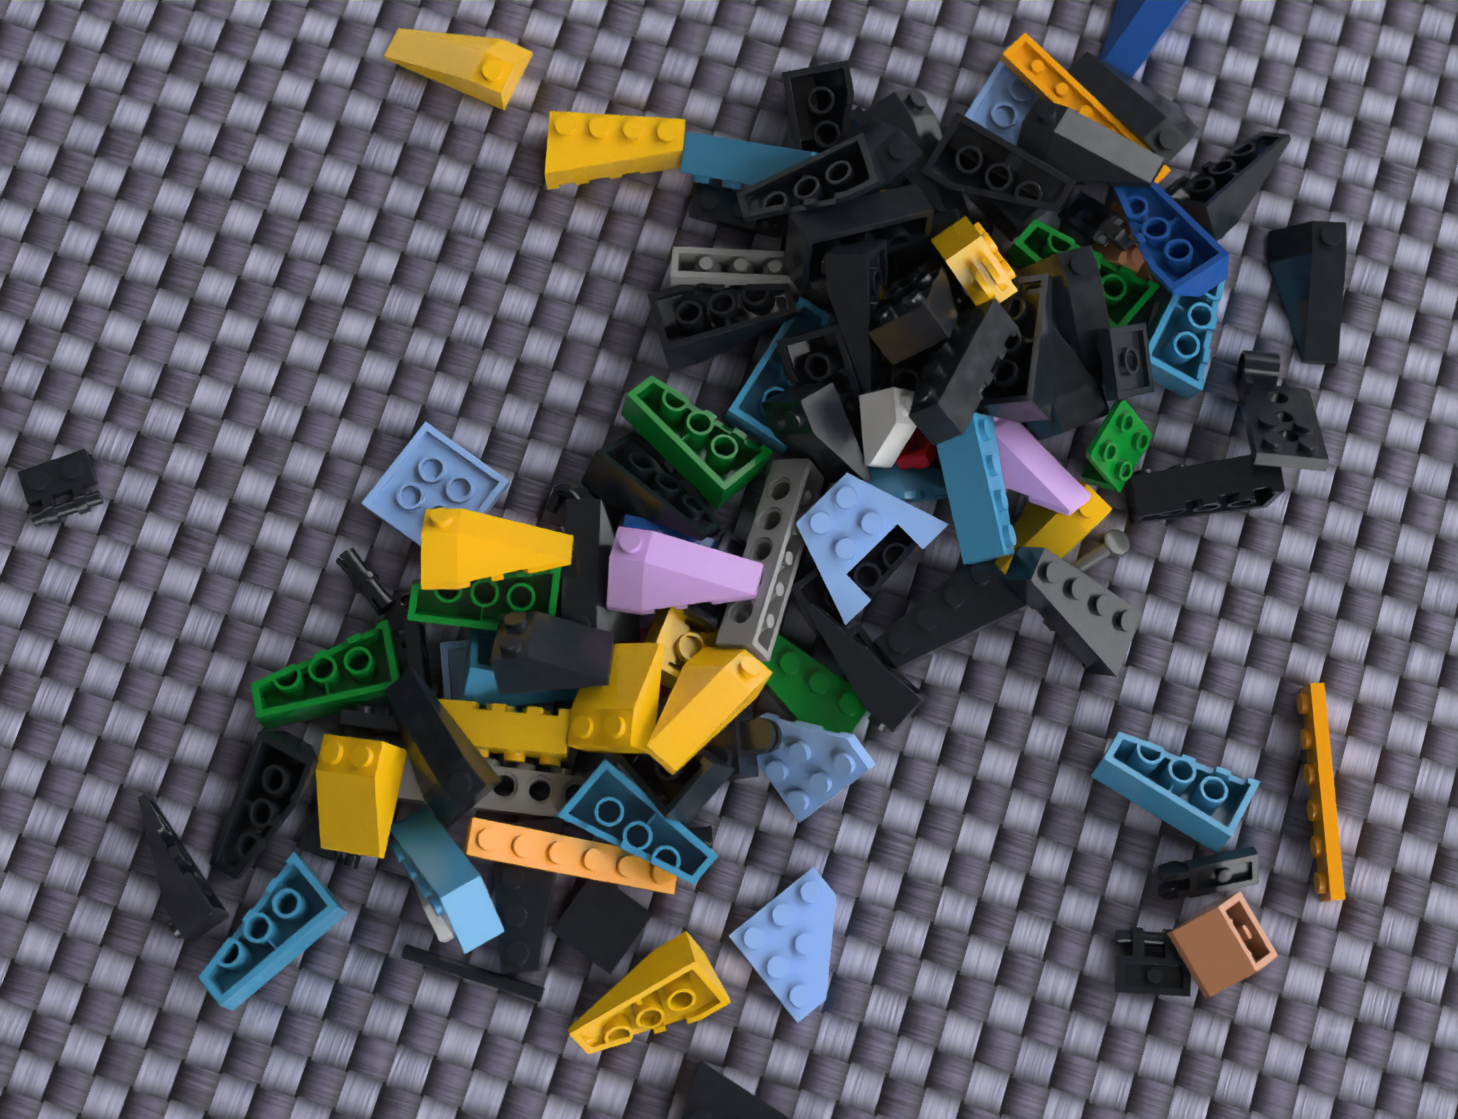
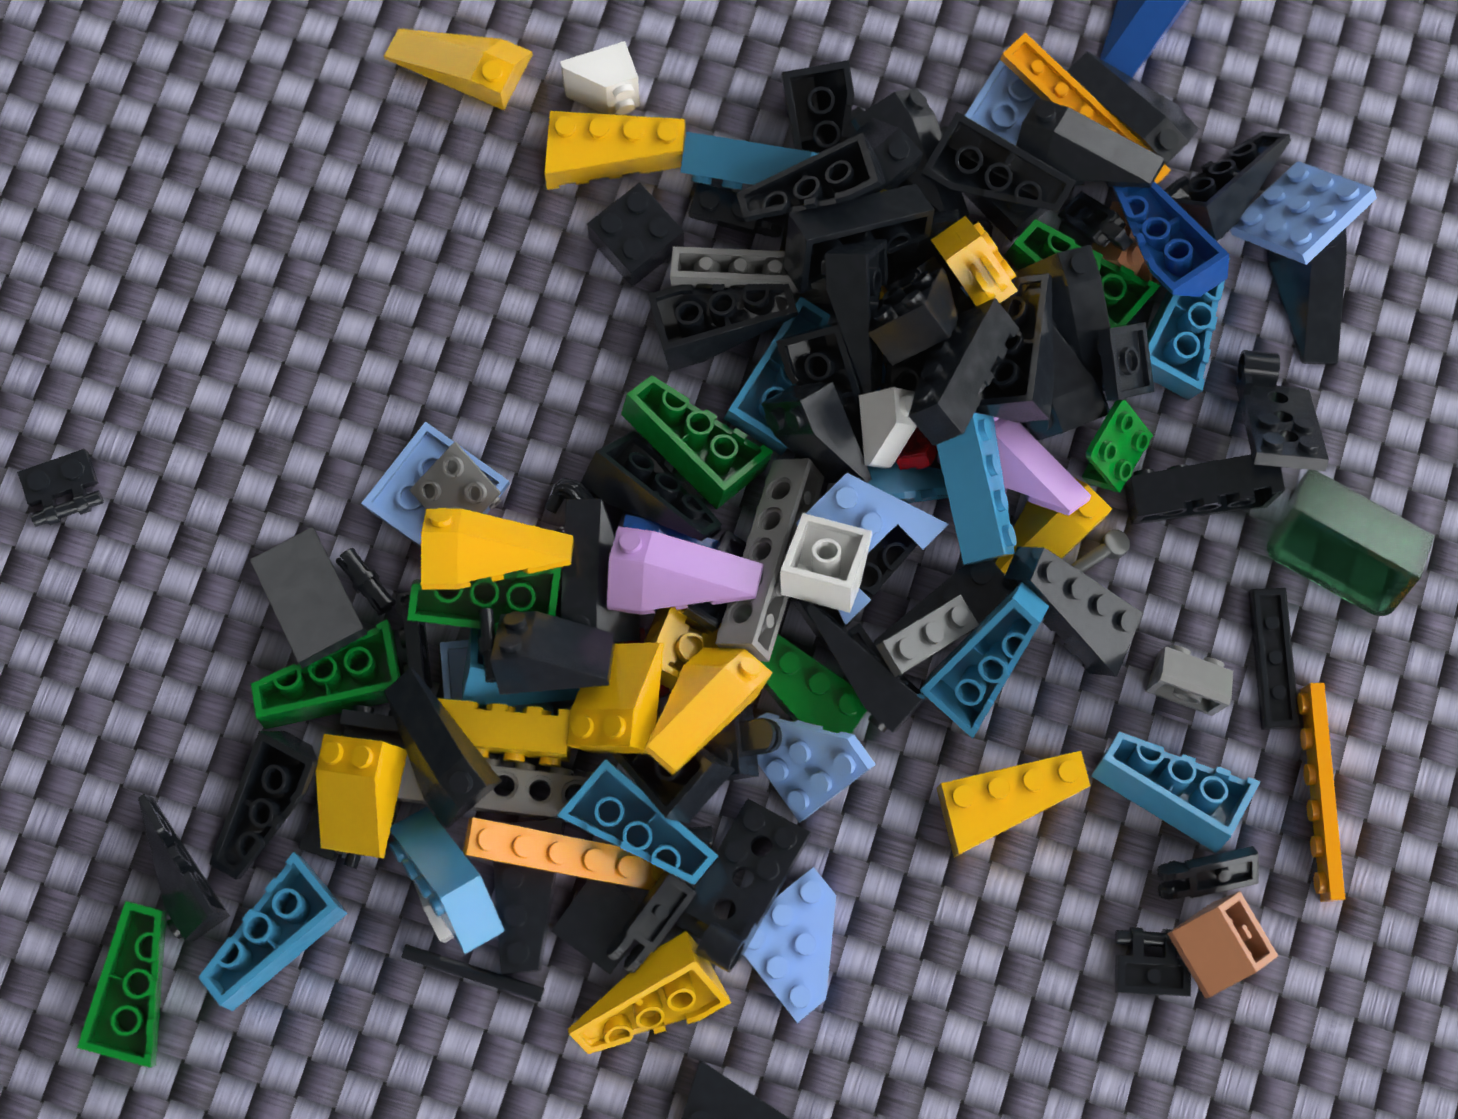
none -> green wedge [77,901,167,1068]
none -> black tile [250,527,367,669]
none -> light grey hinge [410,442,501,513]
none -> black bar [478,608,496,683]
none -> white slope [560,41,640,115]
none -> black brick [587,182,684,287]
none -> black hinge [606,870,696,973]
none -> black hinge [676,798,811,973]
none -> white slope [780,513,872,613]
none -> plate [876,594,979,677]
none -> dark azure wedge [919,582,1049,739]
none -> yellow wedge [936,751,1090,858]
none -> light grey slope [1145,645,1233,716]
none -> light blue plate [1230,161,1377,265]
none -> black tile [1248,588,1300,730]
none -> clear green windscreen [1267,470,1435,616]

